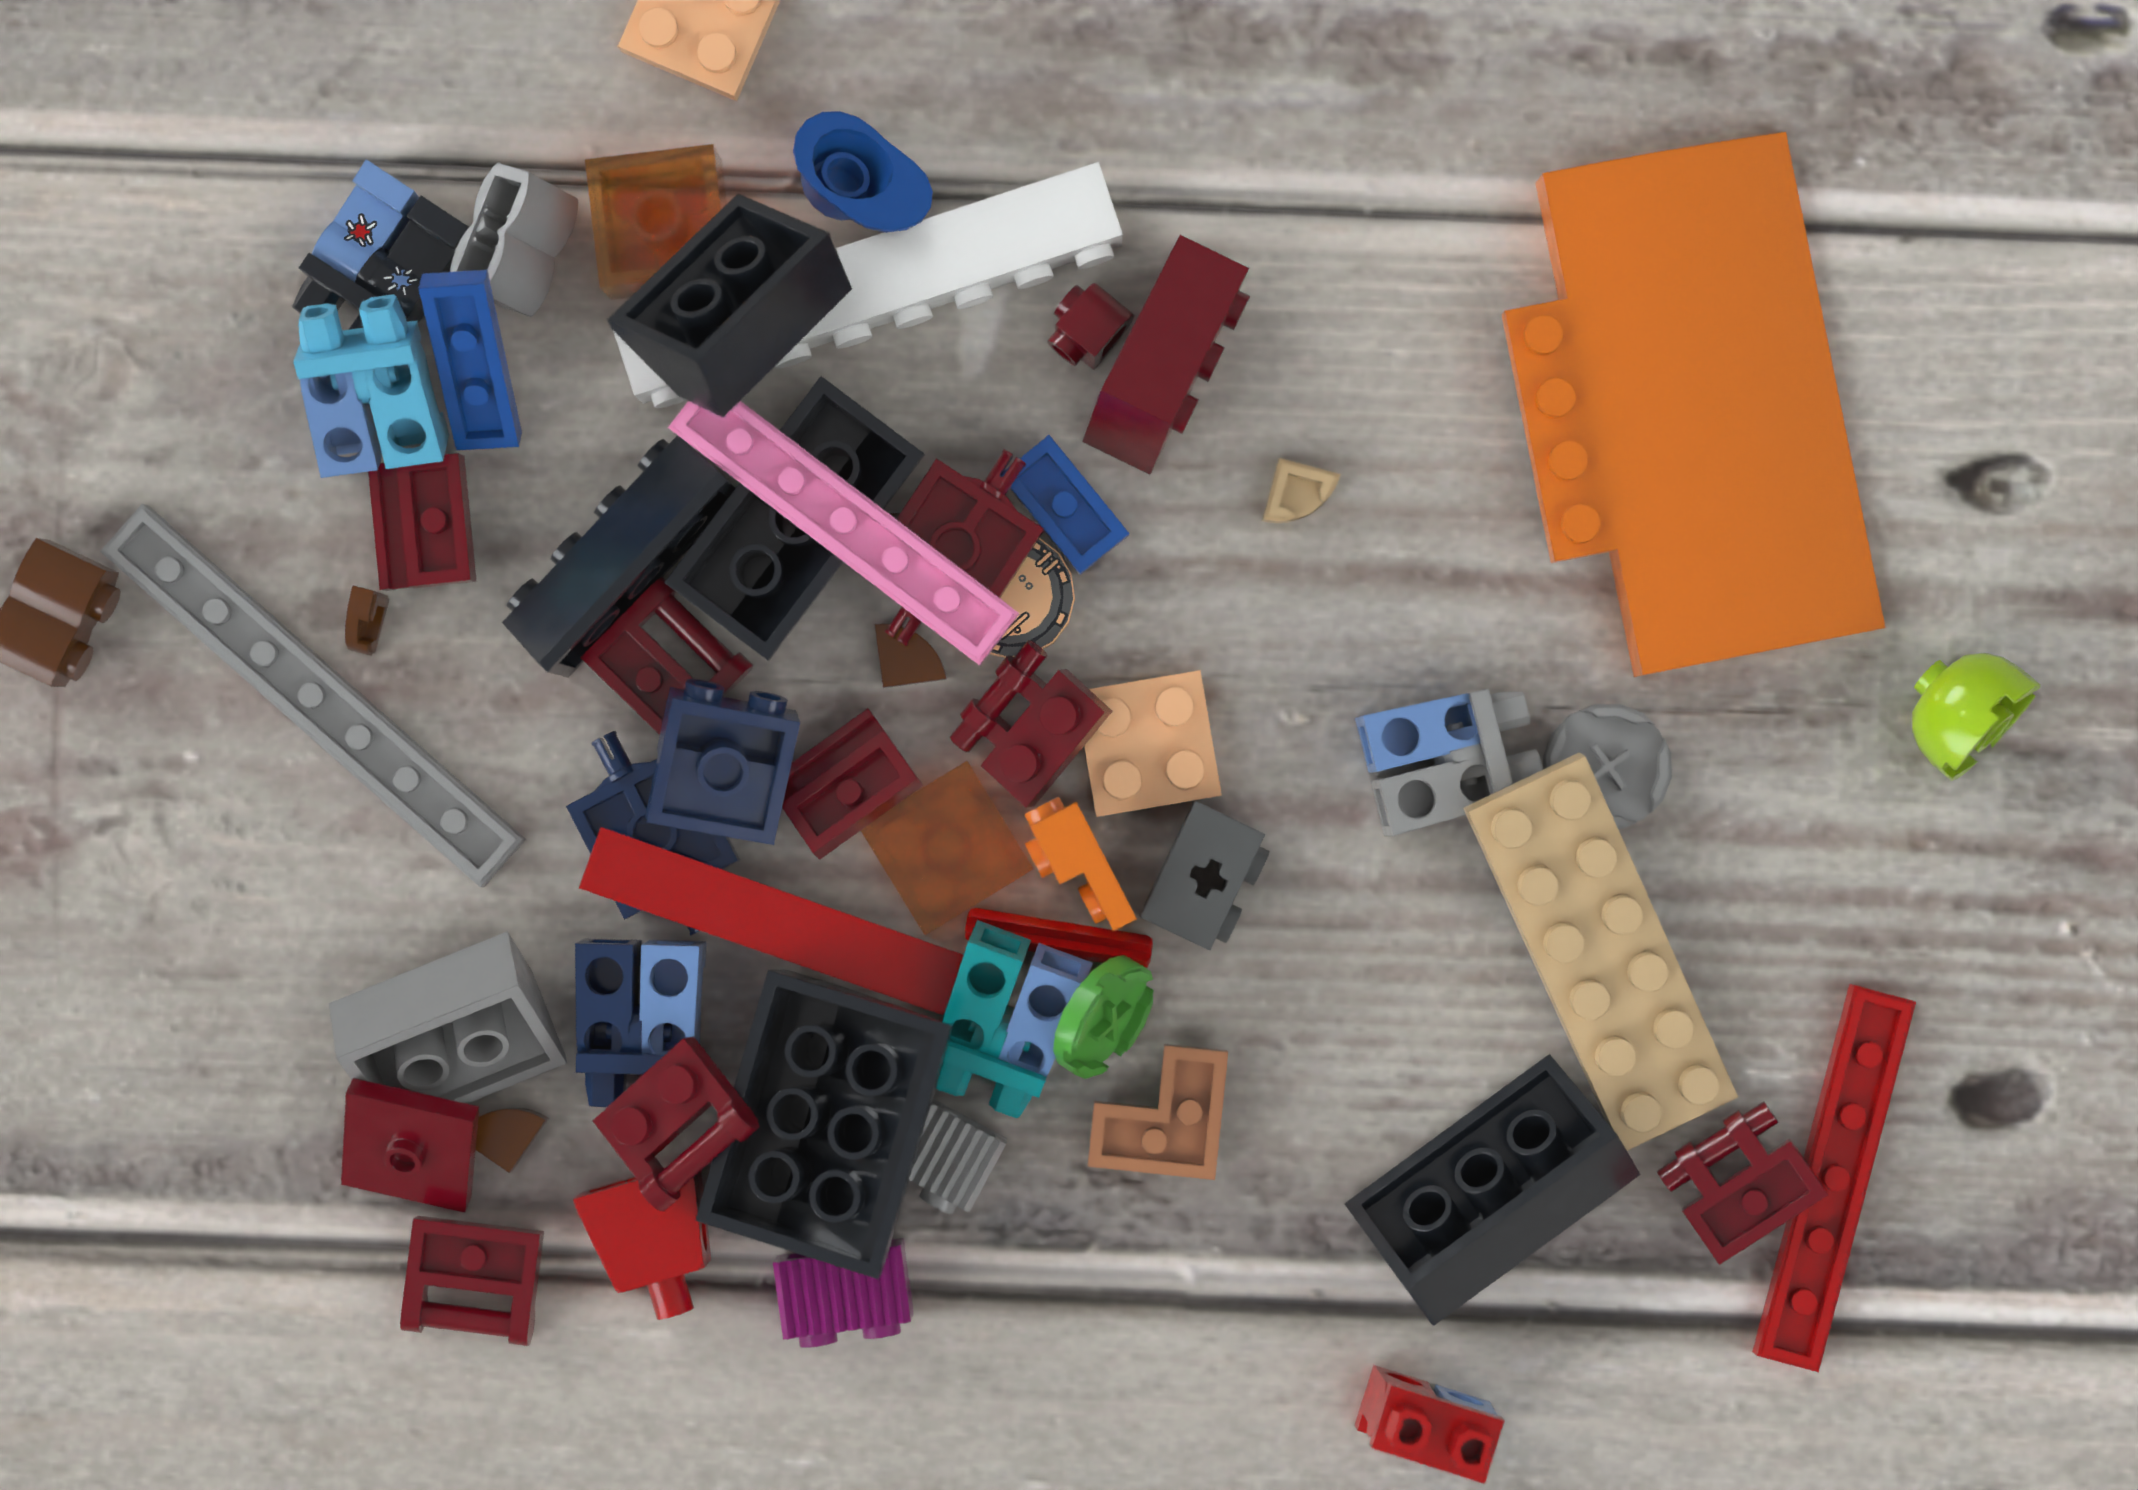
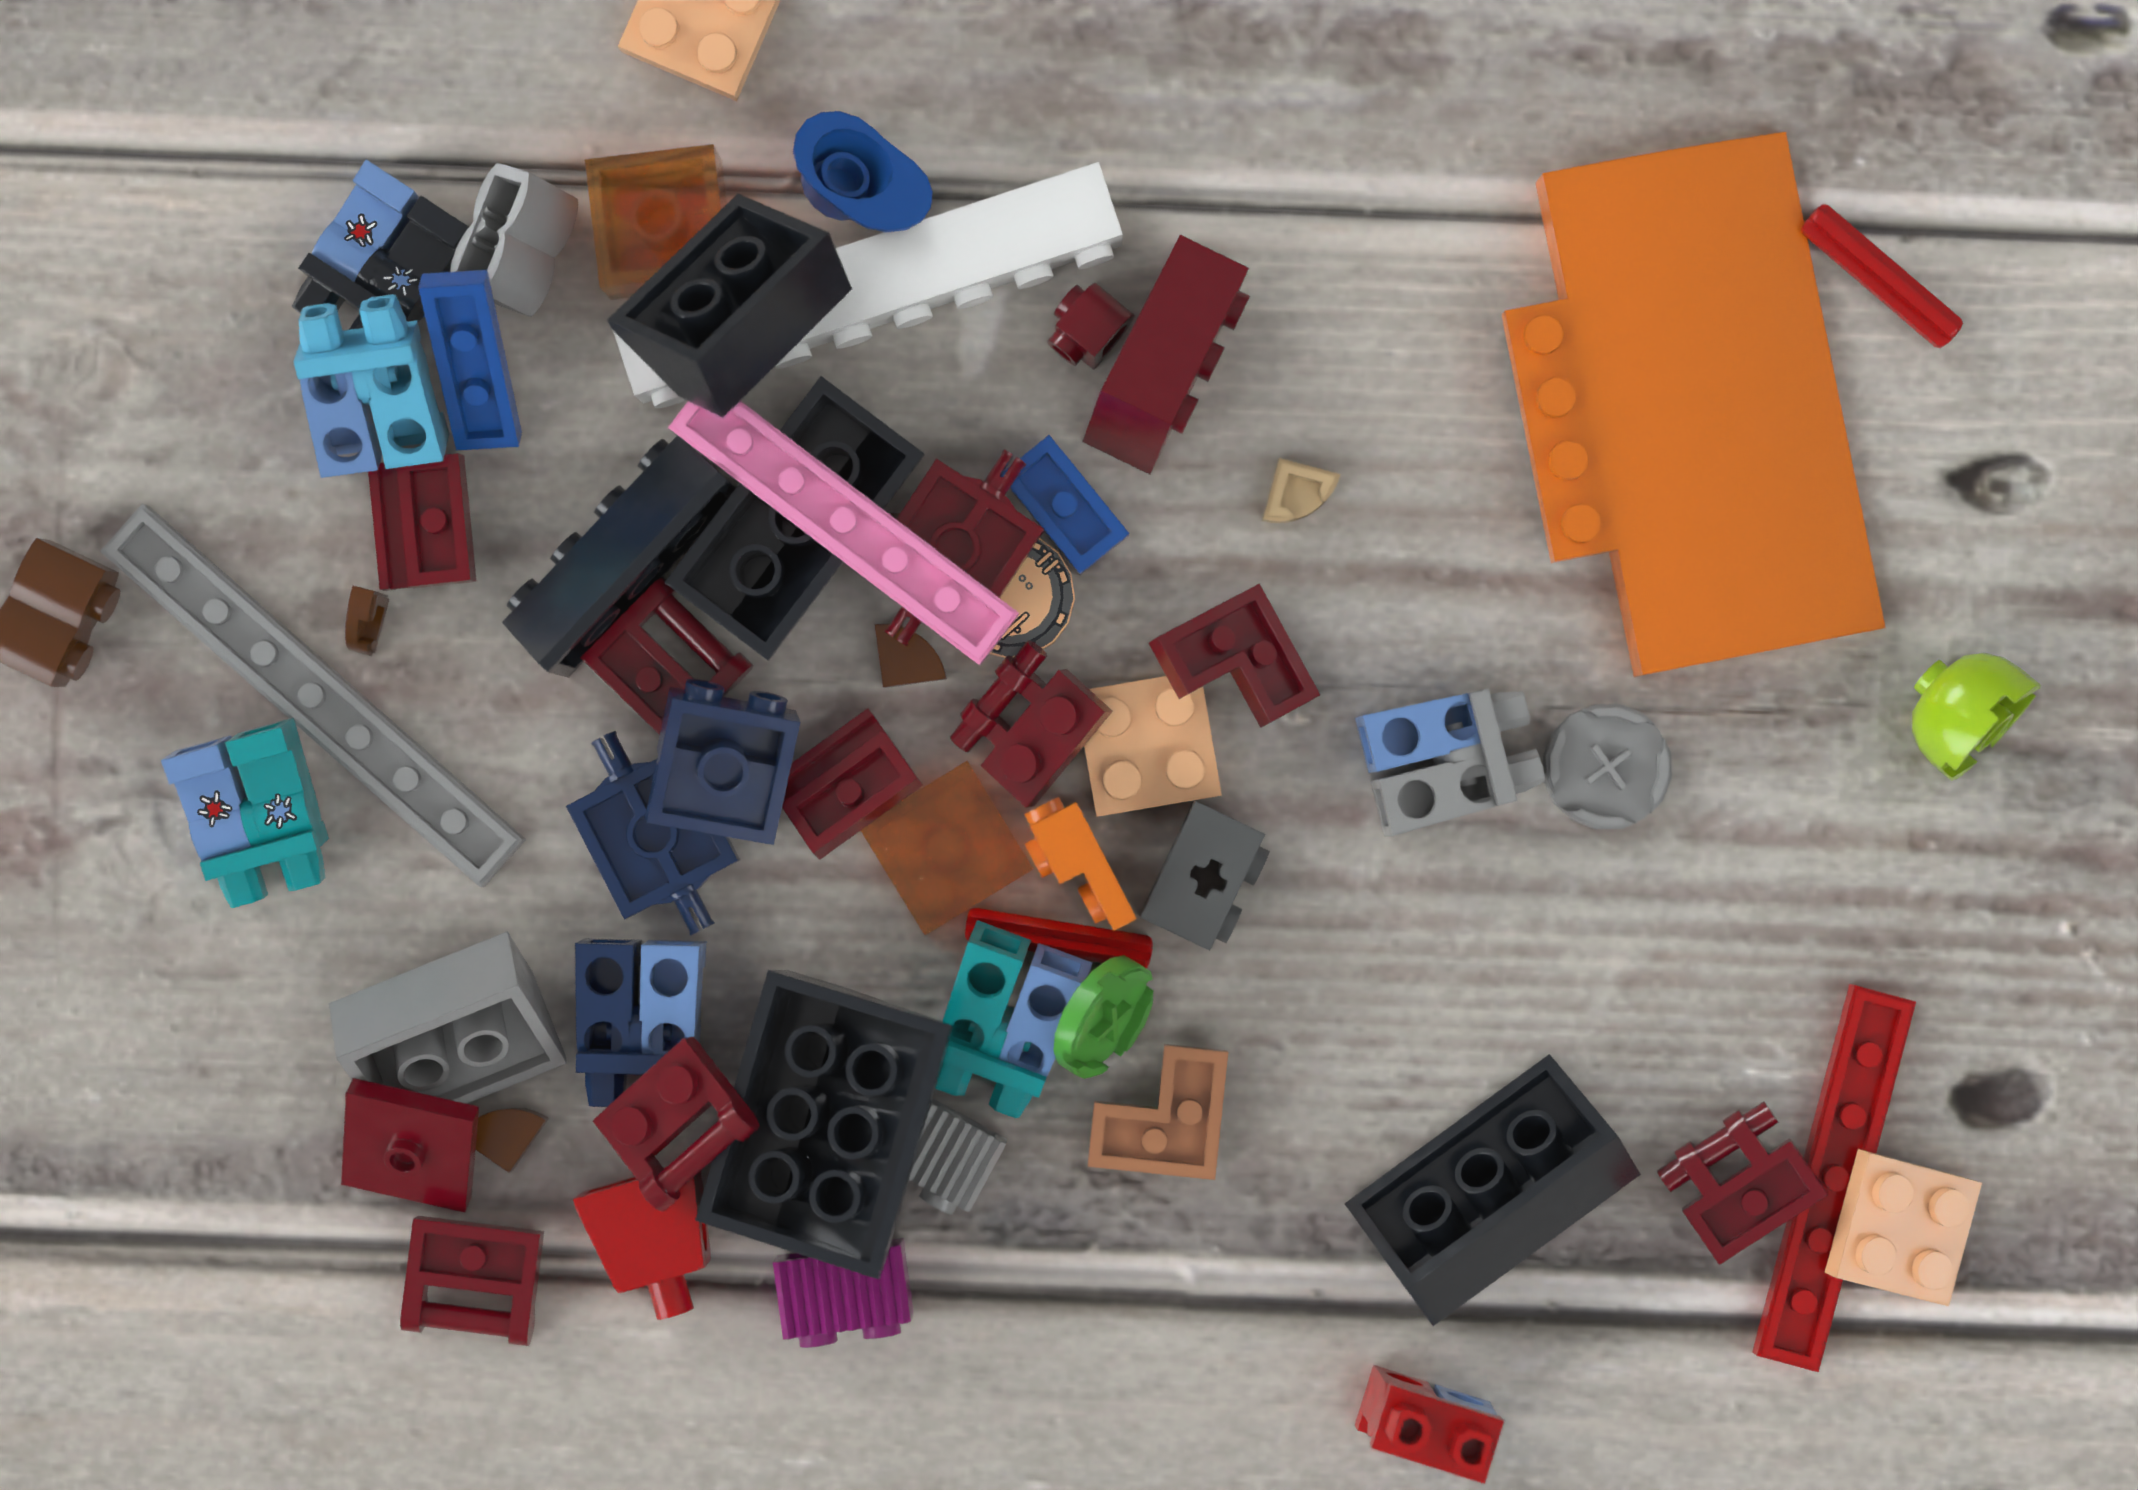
red tile [578,827,964,1015] -> none
tan plate [1463,752,1738,1151] -> none
none -> teal hips [161,718,329,908]
none -> dark red plate [1148,583,1320,728]
none -> red axle [1801,204,1963,349]
none -> light nougat plate [1825,1149,1982,1307]

